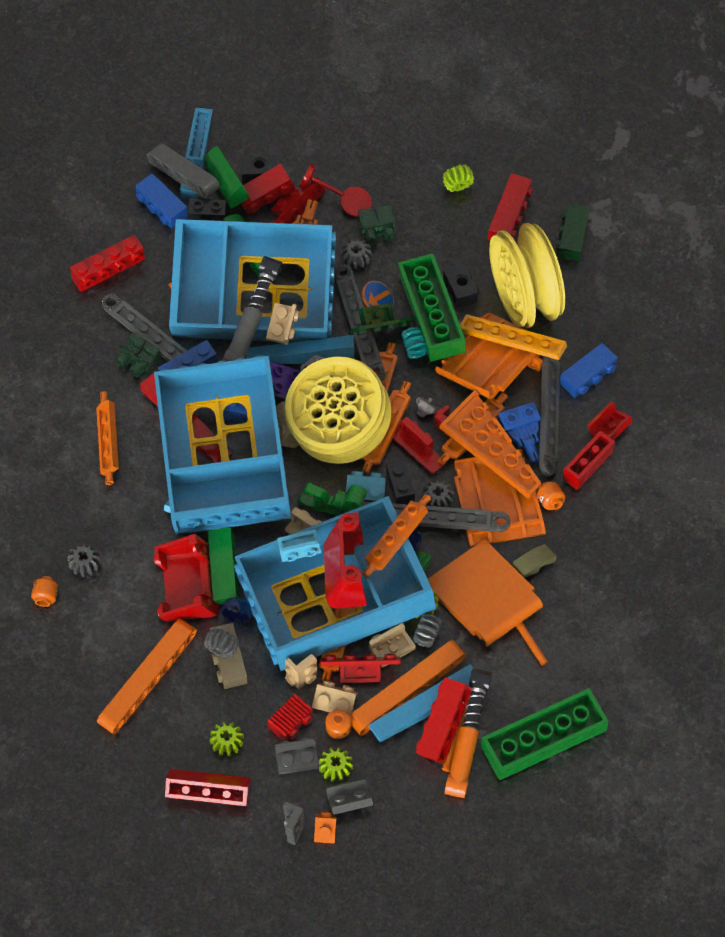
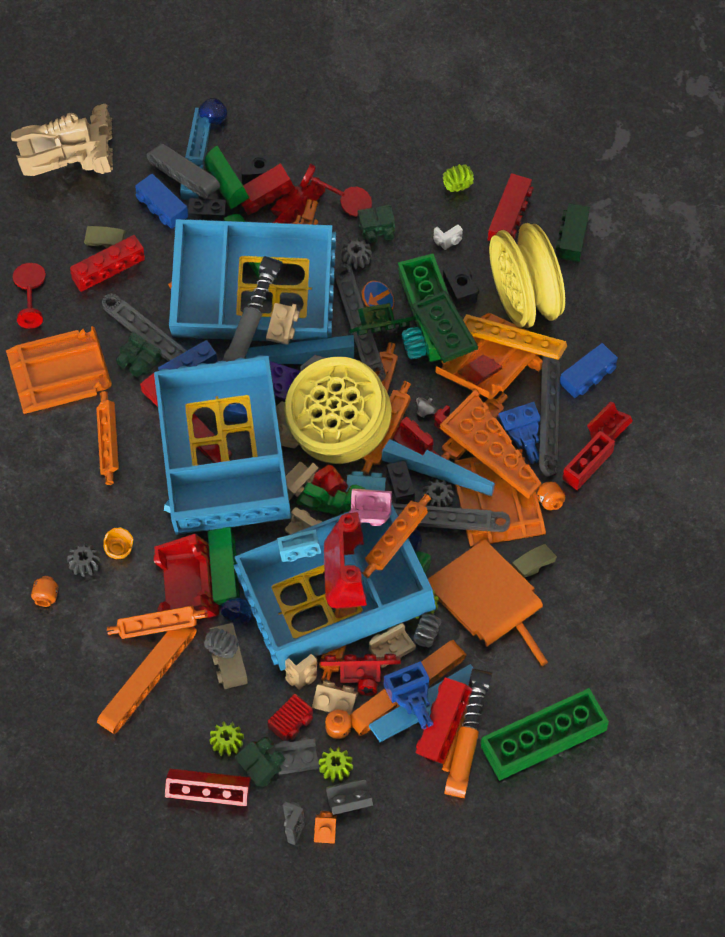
none -> orange piece [6,326,112,414]
none -> tan piece [11,104,113,176]
none -> red piece [13,263,46,329]
none -> olive slope [84,226,126,248]
none -> light orange hair [103,527,133,559]
none -> orange plate [107,605,208,639]
none -> clear blue hair [198,98,227,124]
none -> clear green hips [235,737,286,787]
none -> tan bracket [286,462,318,500]
none -> red piece [312,465,348,497]
none -> bright pink bracket [349,489,392,526]
none -> red tile [357,679,378,696]
none -> dark azure slope [382,439,495,496]
none -> blue brick [384,661,433,729]
none -> dark green tile [412,291,478,363]
none -> white bracket [433,225,463,250]
none -> clear red piece [458,354,502,385]

